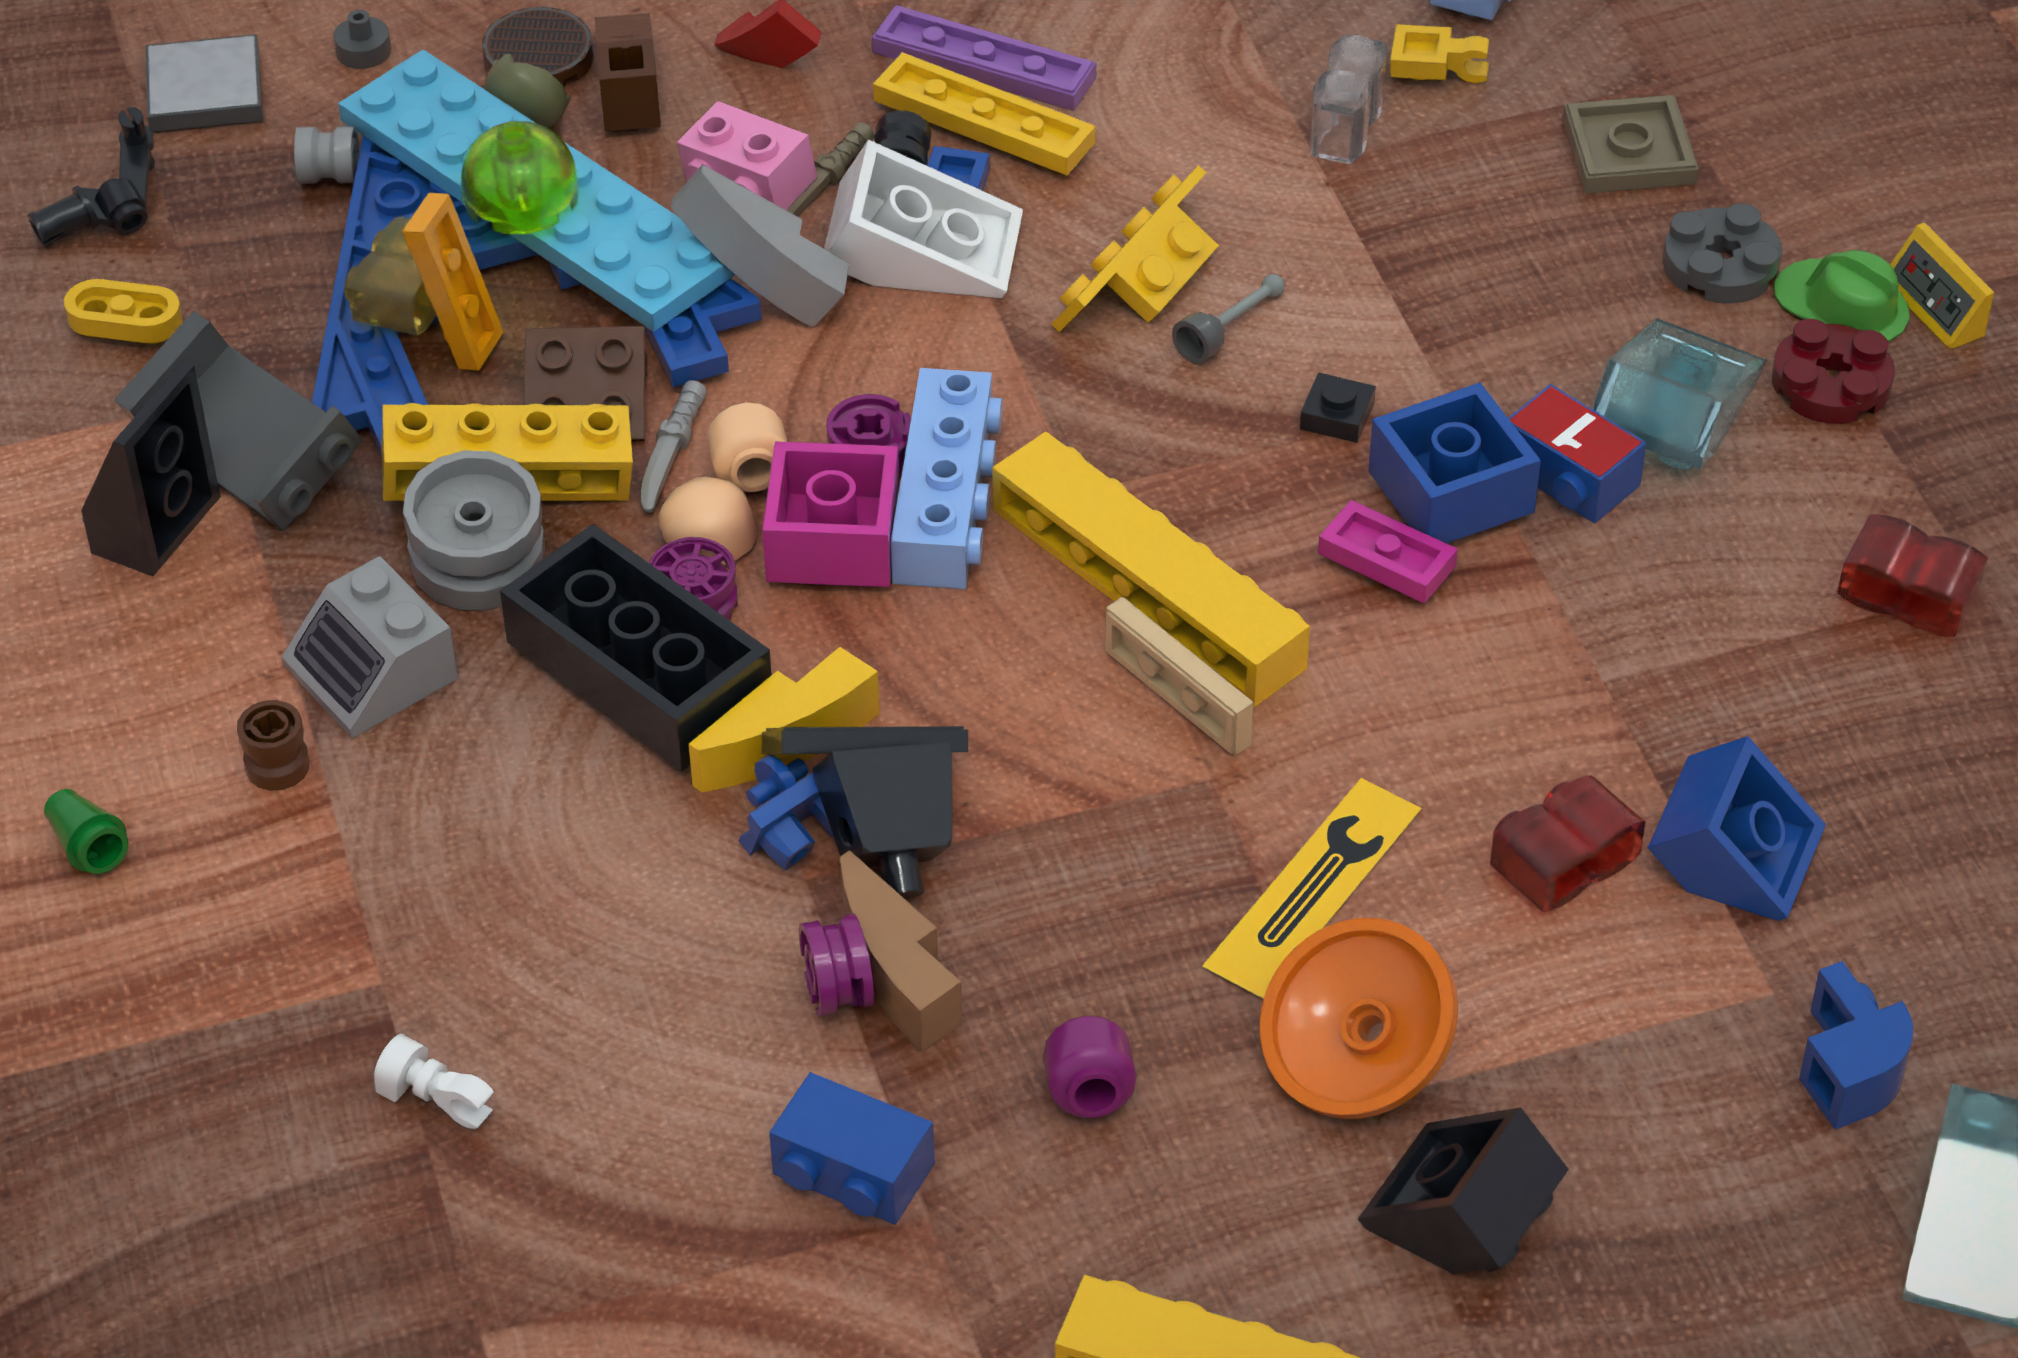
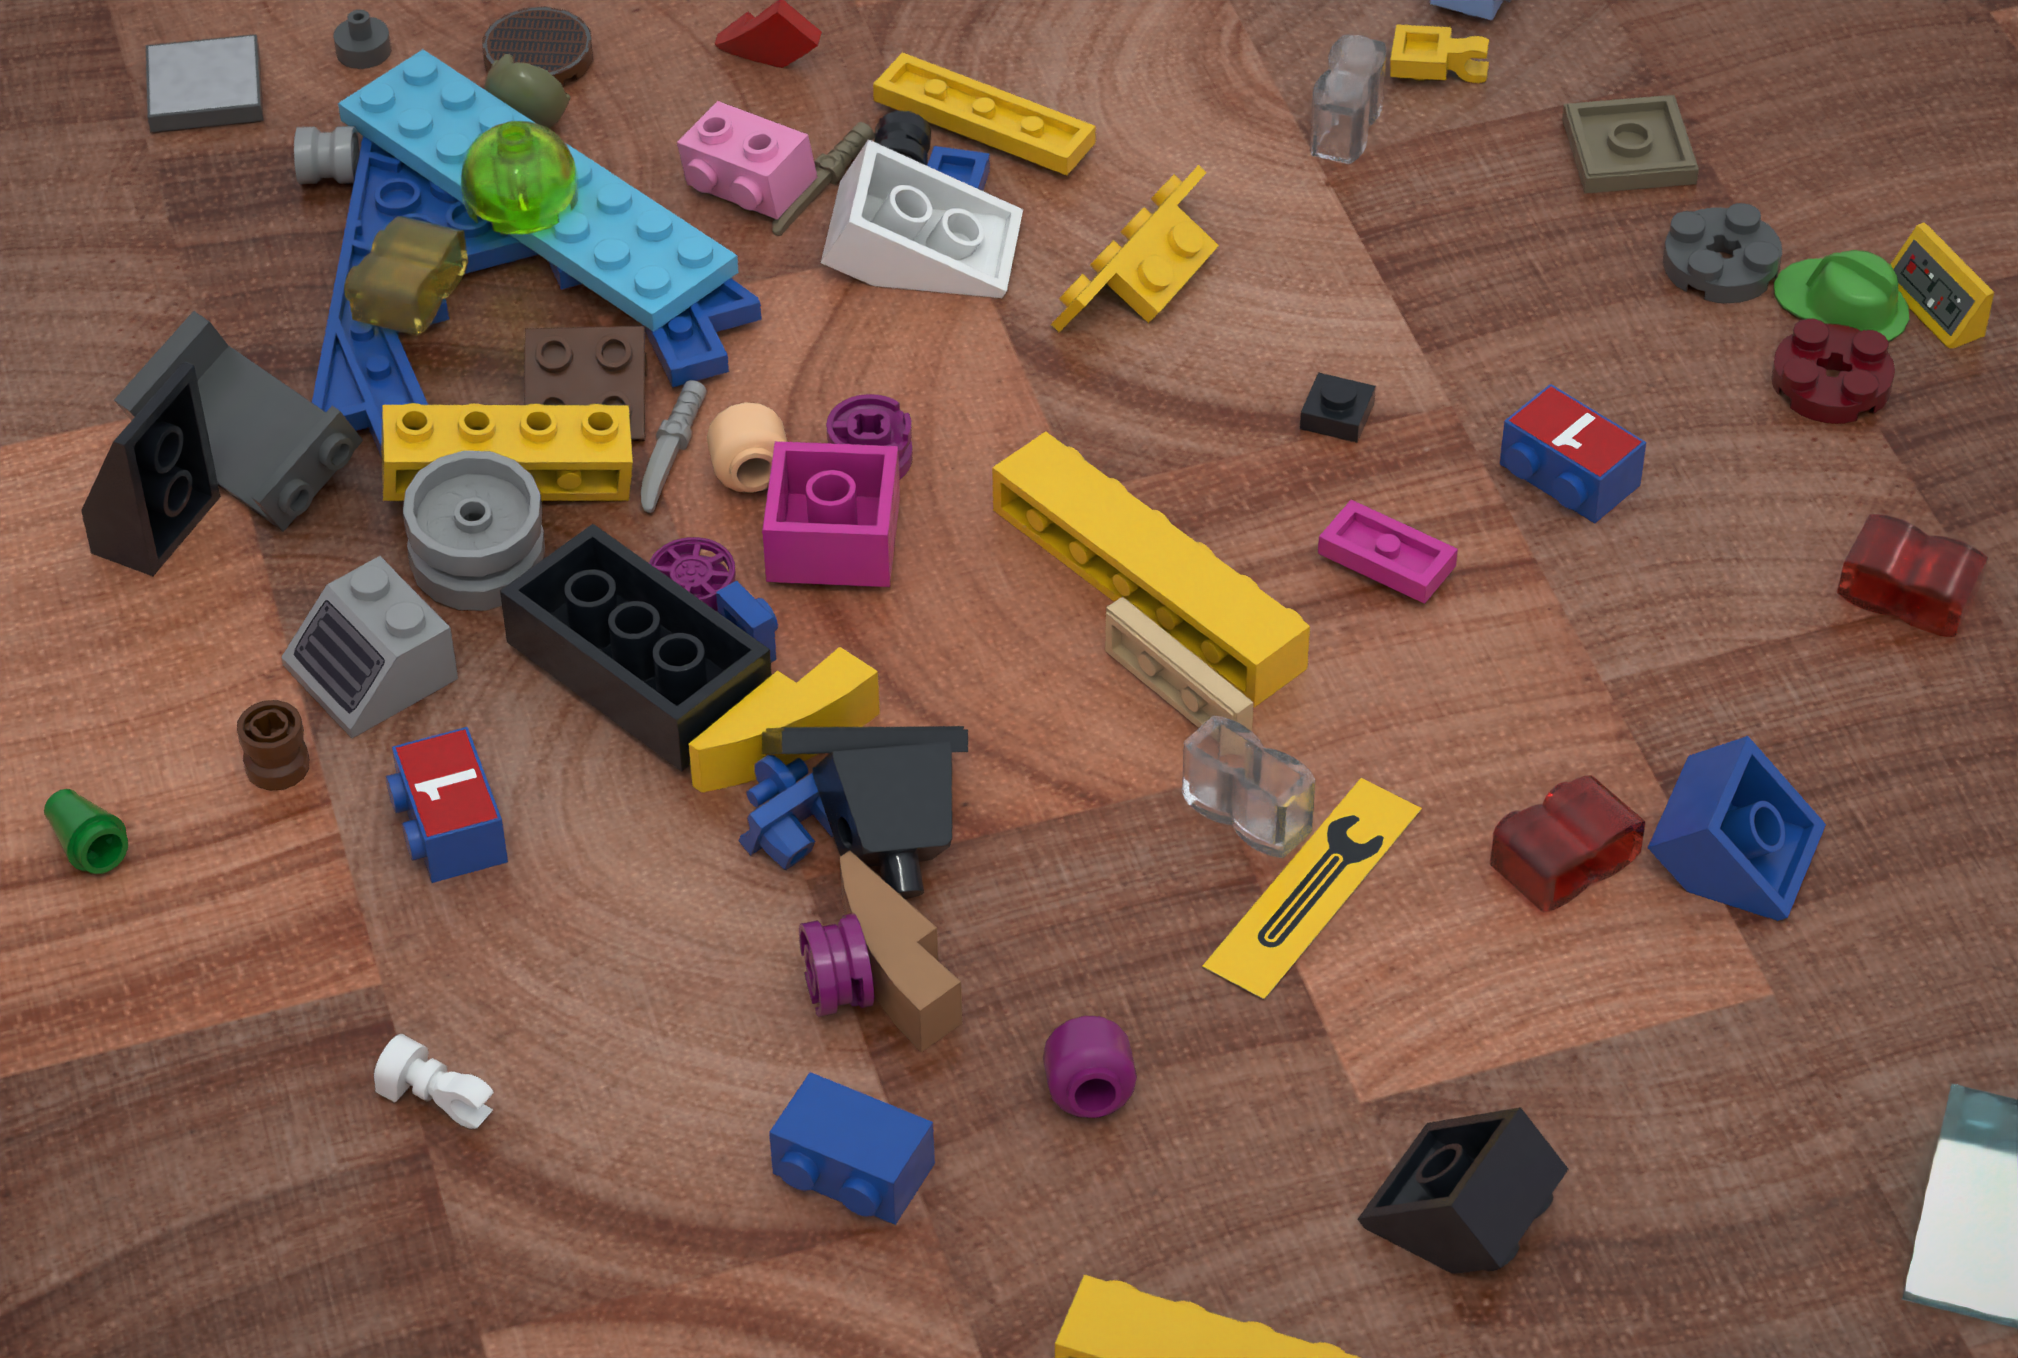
black pin [27,107,155,248] -> none
yellow plate [64,279,183,344] -> none
light orange plate [402,193,504,371] -> none
reddish brown slope [595,13,661,131] -> none
light nougat hair [658,477,759,565] -> none
light grey slope [671,164,849,328] -> none
medium lavender tile [872,5,1096,111] -> none
light blue brick [891,368,1003,589] -> none
dark grey hinge [1172,274,1285,364] -> none
orange dish [1259,918,1458,1119] -> none
blue brick [1368,382,1541,543] -> none
clear light blue slope [1592,318,1767,470] -> none
blue brick [1799,961,1913,1130] -> none
none -> brick [385,727,508,883]
none -> blue plate [716,581,778,663]
none -> clear brick [1182,715,1316,858]

